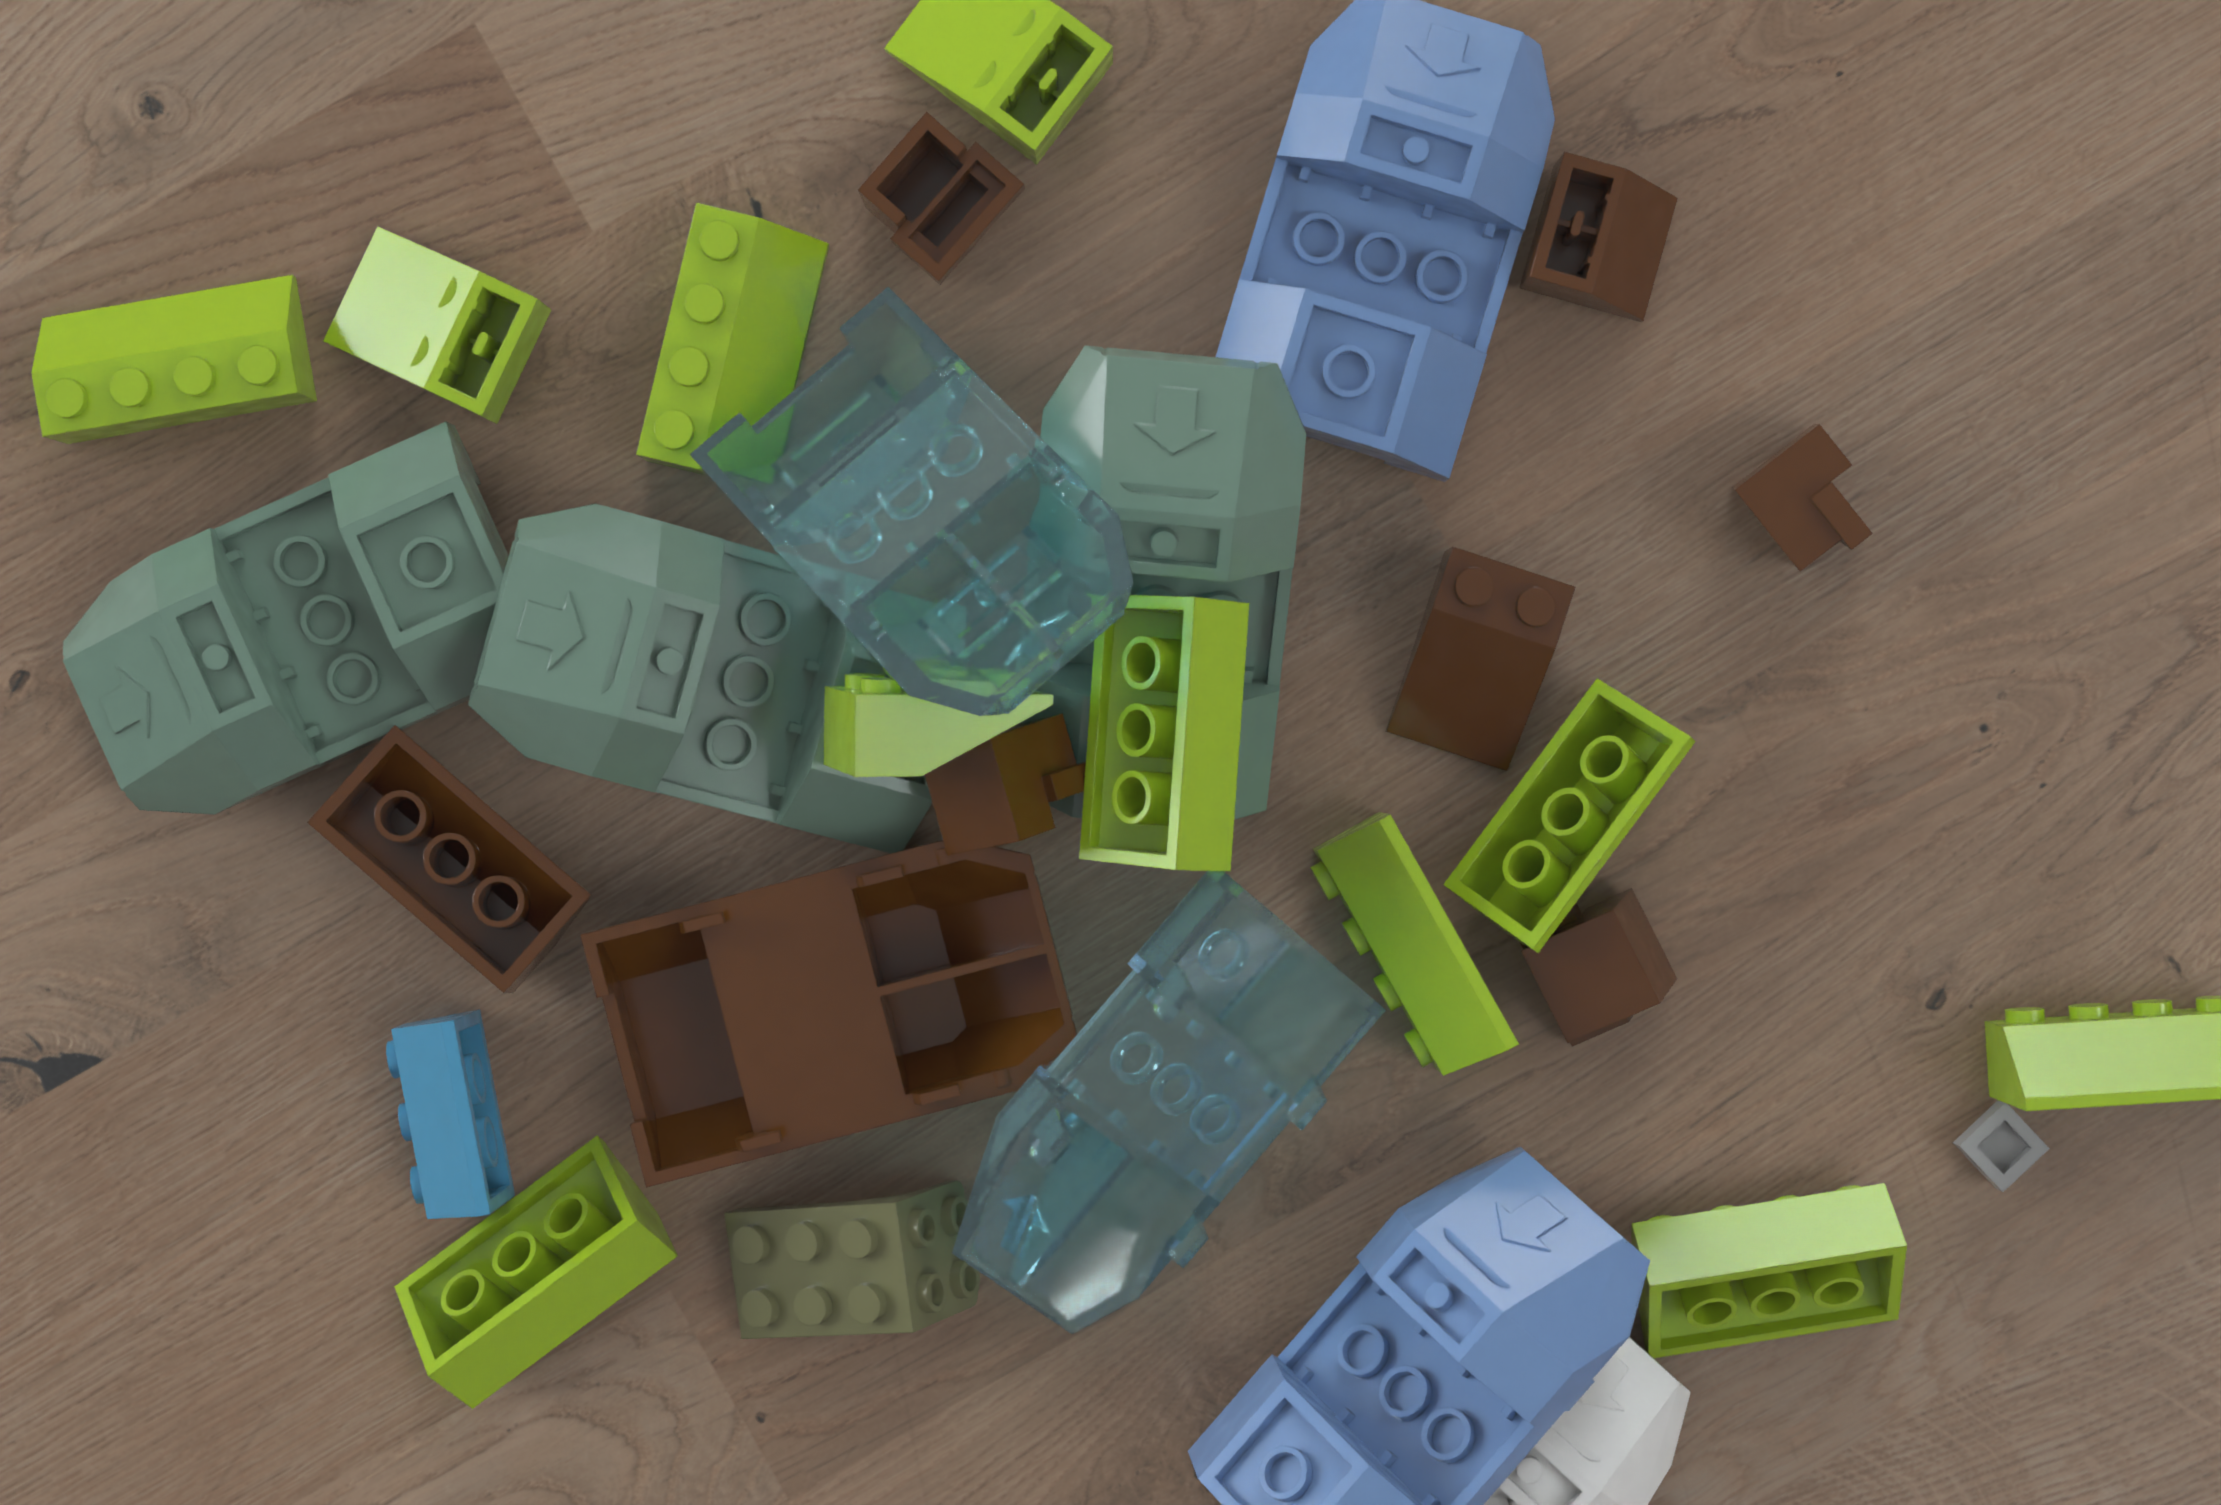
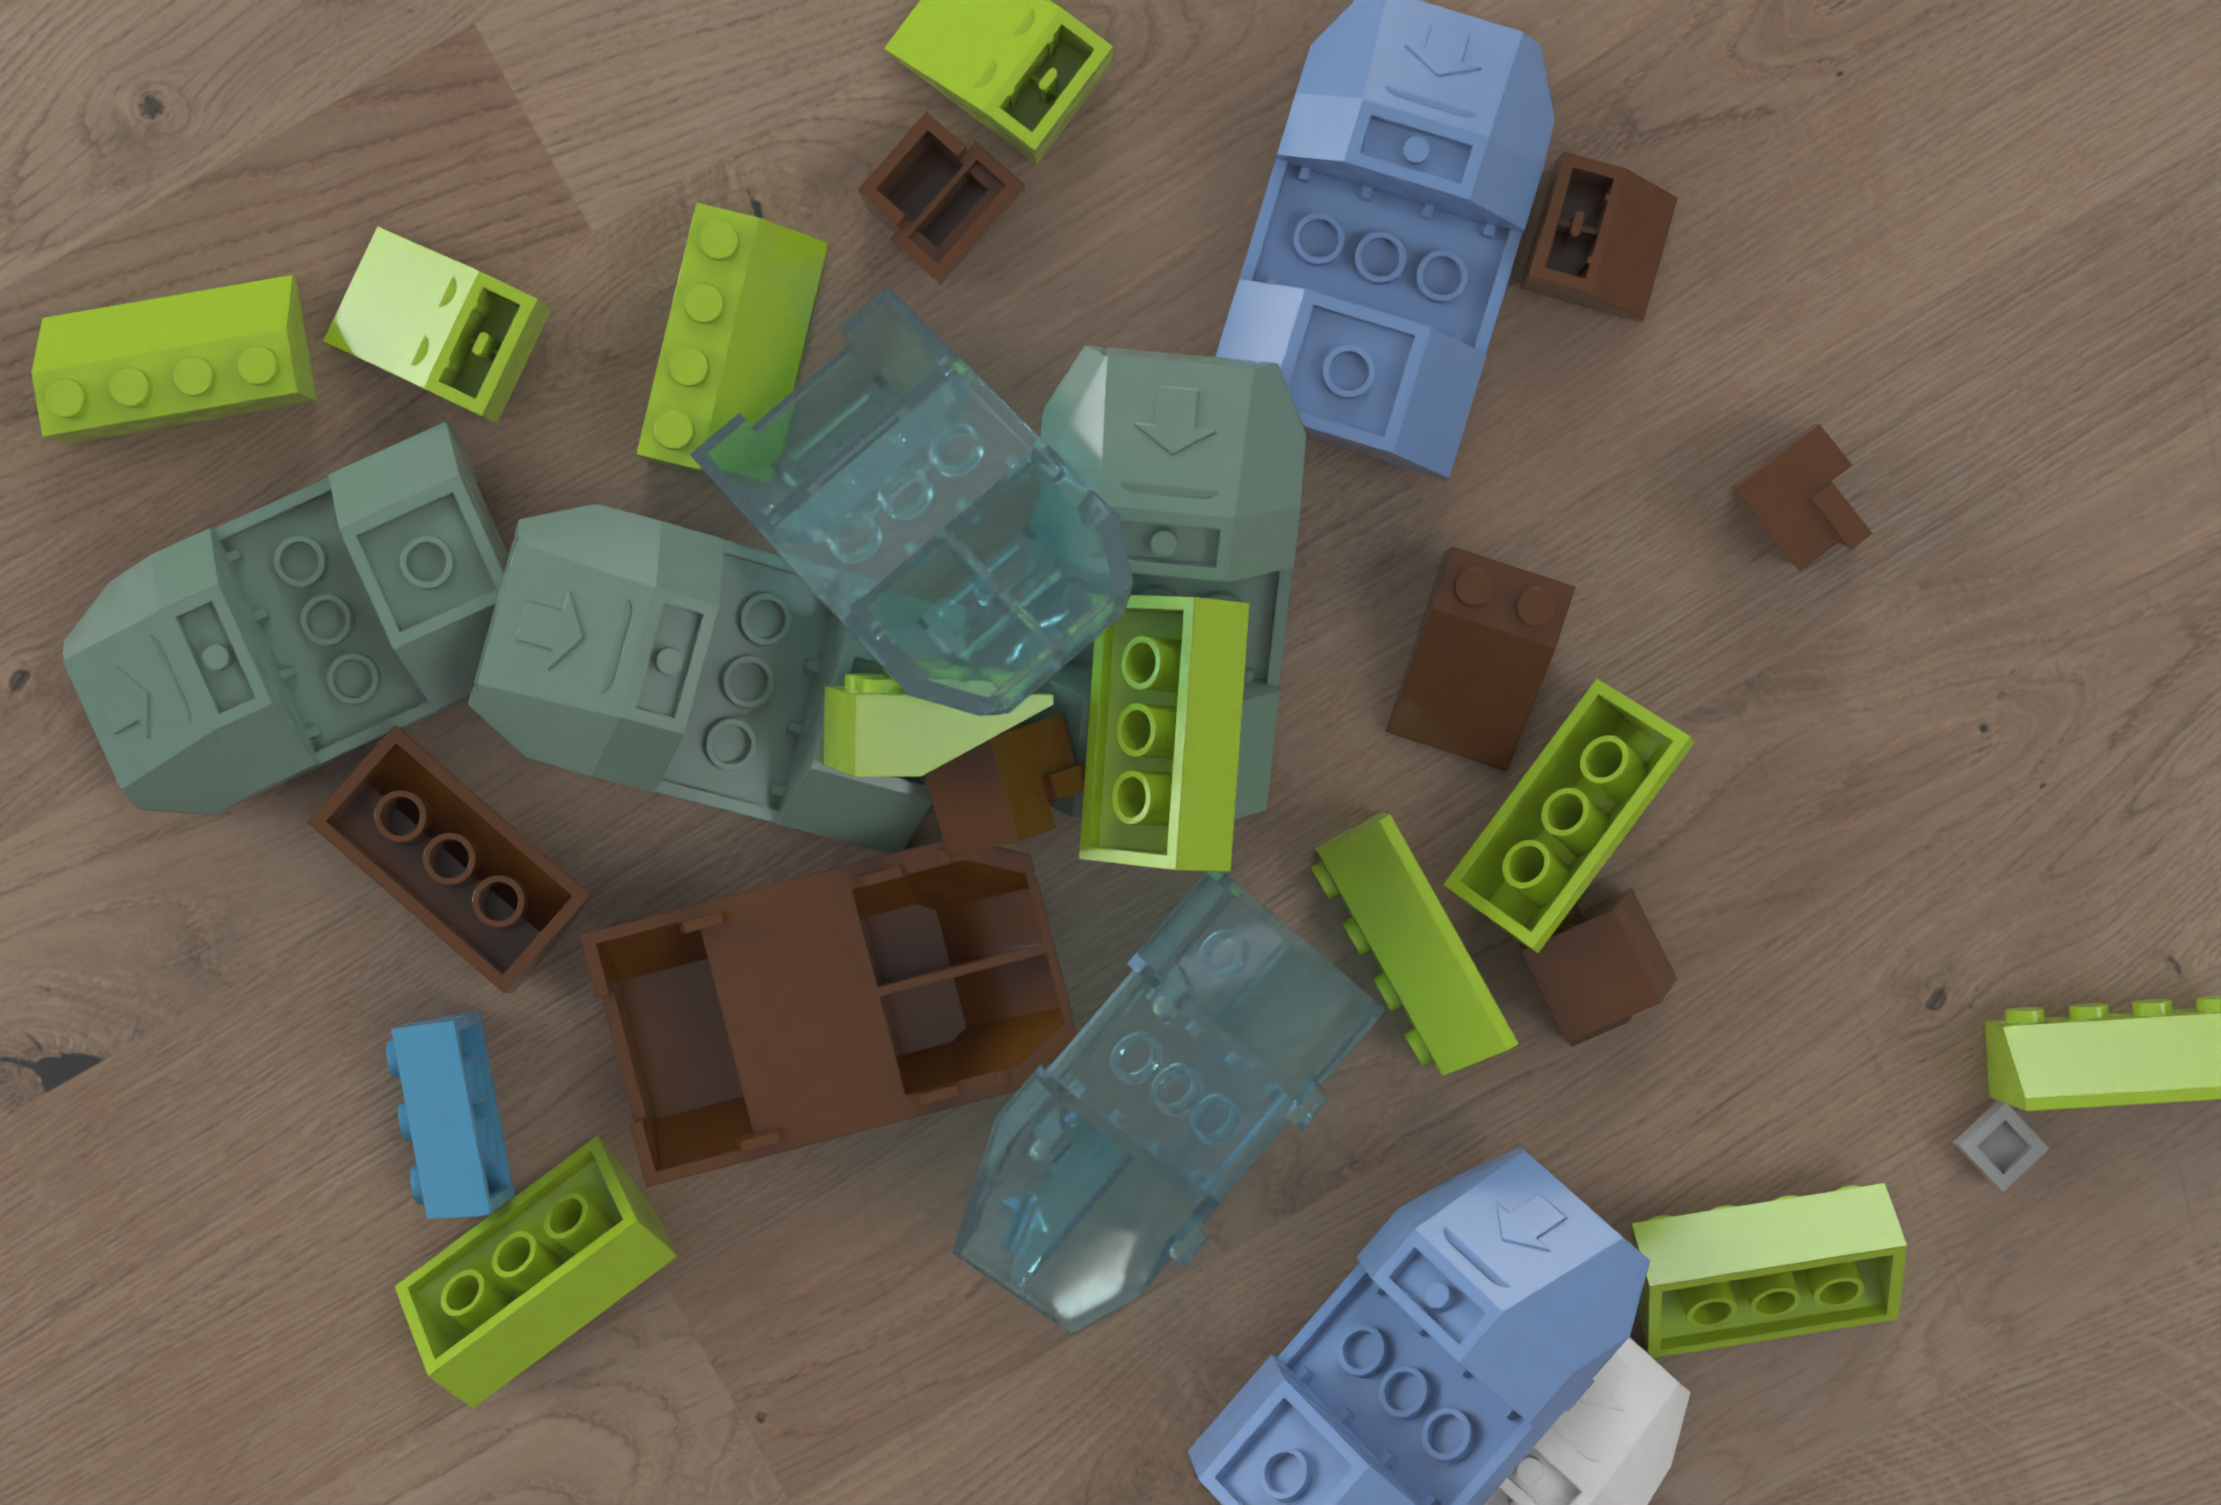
olive bracket [724,1181,980,1339] -> none

